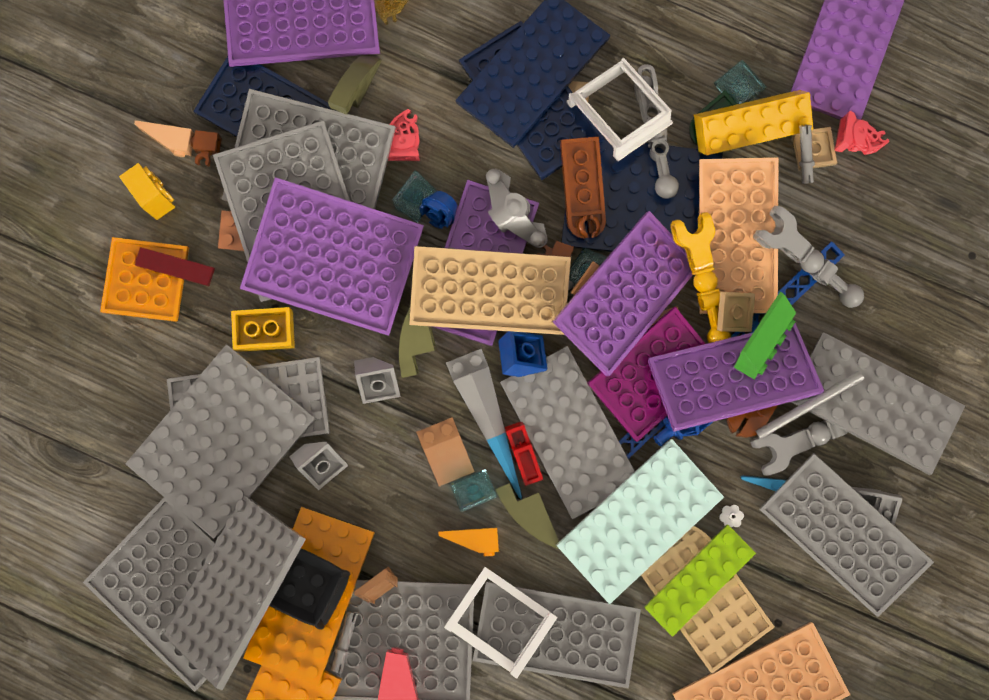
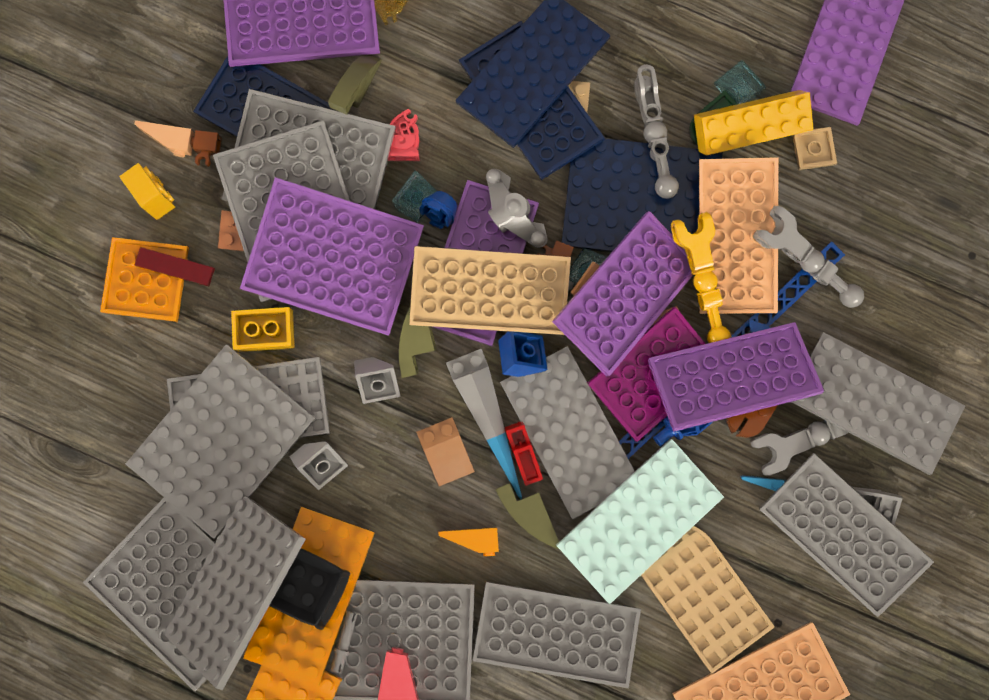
medium nougat slope [354,566,398,604] -> none
white piece [444,567,558,678] -> none
clear light blue slope [450,469,497,512] -> none
dark orange plate [560,137,606,239] -> none
white piece [567,58,673,161] -> none
lime plate [644,525,756,637] -> none
tan plate [717,292,755,332] -> none
white plant [719,505,744,528] -> none
bright green slope [734,292,796,380] -> none
light grey piece [756,371,864,439] -> none
light grey pin [799,124,815,184] -> none
coral piece [834,111,889,155] -> none

